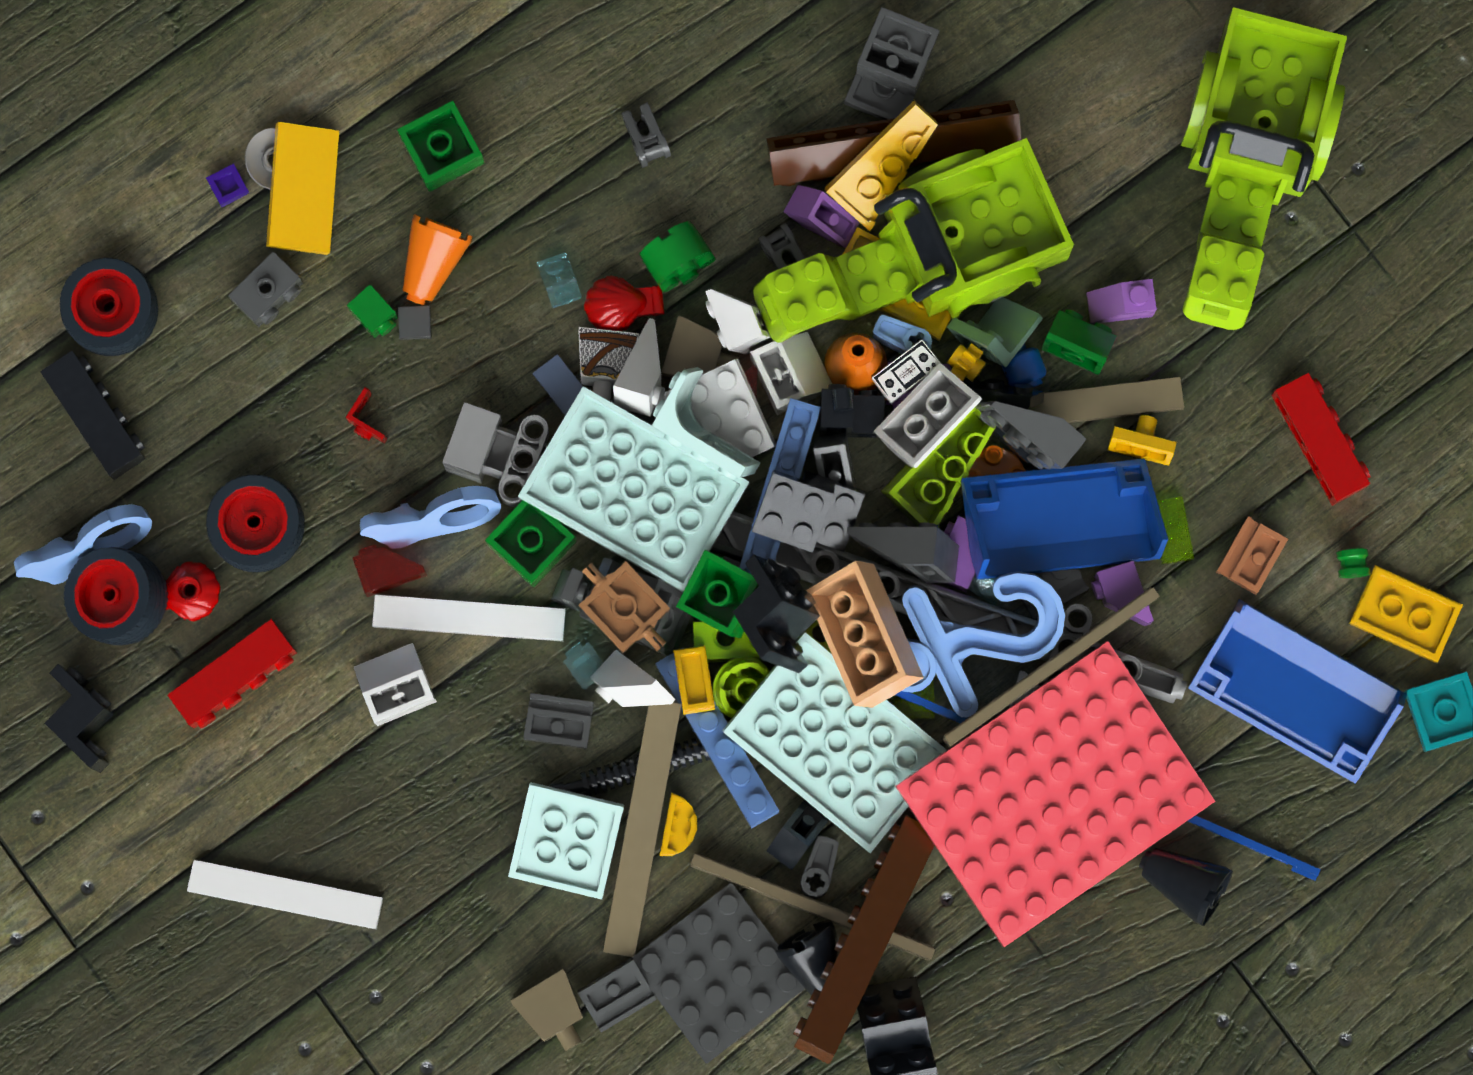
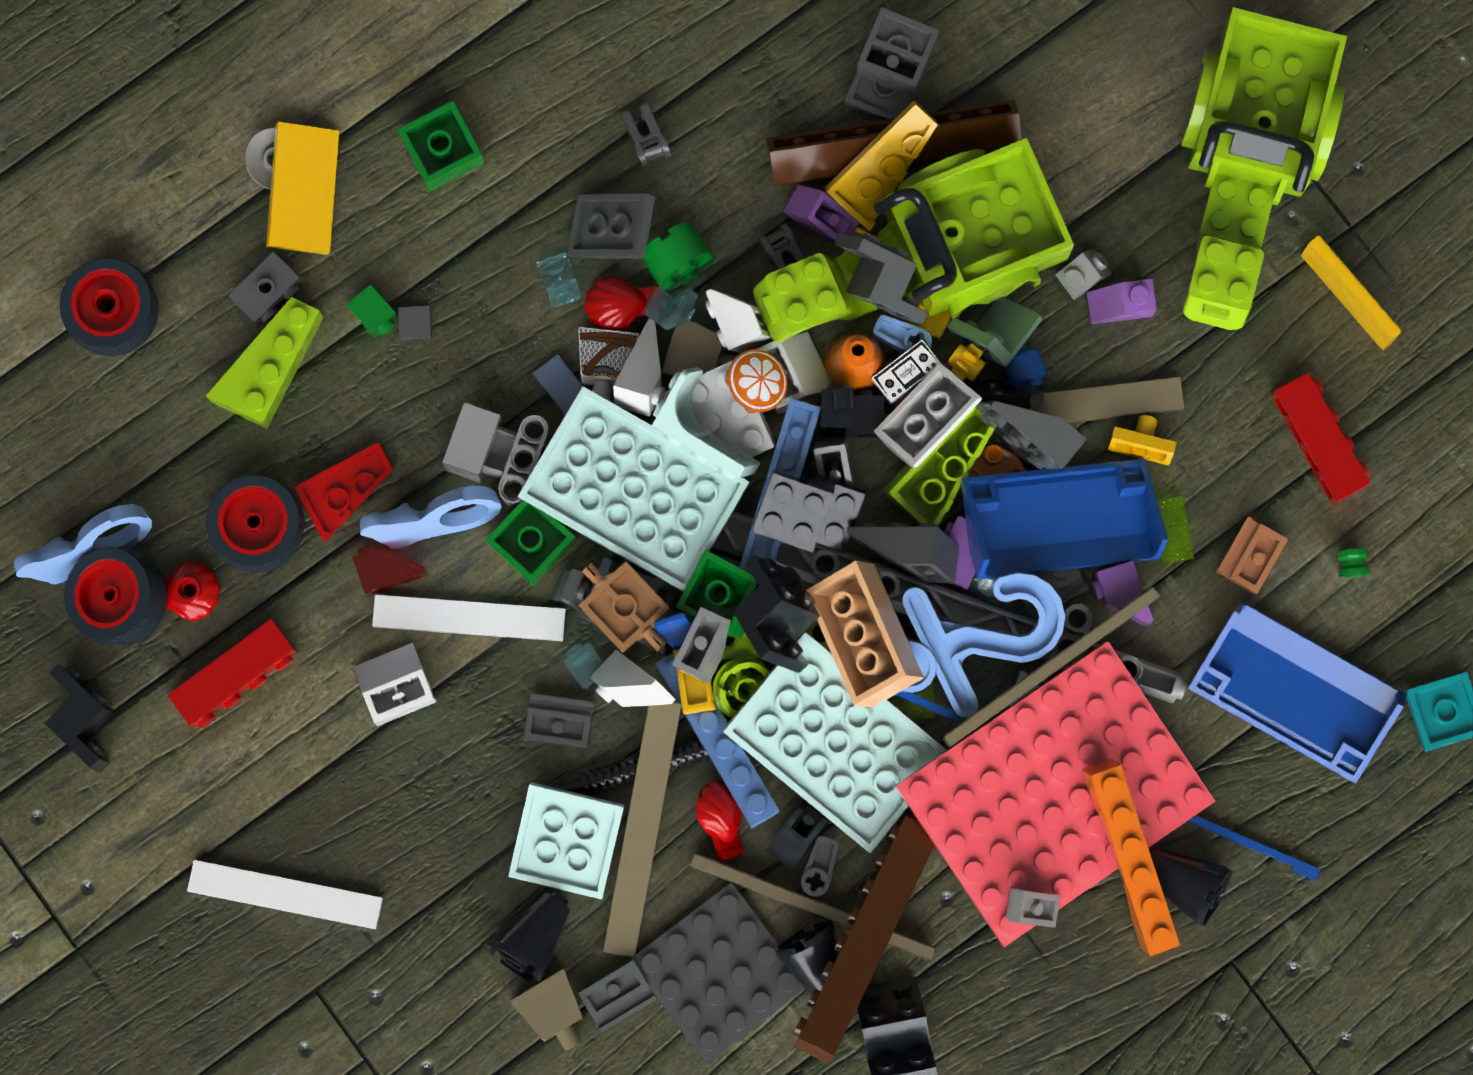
black brick [40,351,145,480] -> none
dark purple plate [206,163,249,207] -> none
red bracket [346,387,387,444] -> none
orange cone [402,214,473,305] -> none
yellow plate [660,793,697,856] -> none
green slope [1041,309,1117,376] -> none
yellow tile [1349,565,1463,663] -> none
none -> lime wedge [206,297,324,429]
none -> red wing [294,442,393,543]
none -> black cone [486,891,570,984]
none -> dark grey plate [567,193,655,259]
none -> clear light blue bracket [643,287,698,330]
none -> blue slope [654,612,695,650]
none -> light grey slope [672,607,730,684]
none -> red animal [695,780,744,863]
none -> dish [725,349,787,413]
none -> dark grey bracket [835,231,928,324]
none -> light grey slope [1006,888,1061,927]
none -> light grey bracket [1056,249,1111,300]
none -> orange arch [1082,759,1180,956]
none -> yellow tile [1301,236,1401,350]

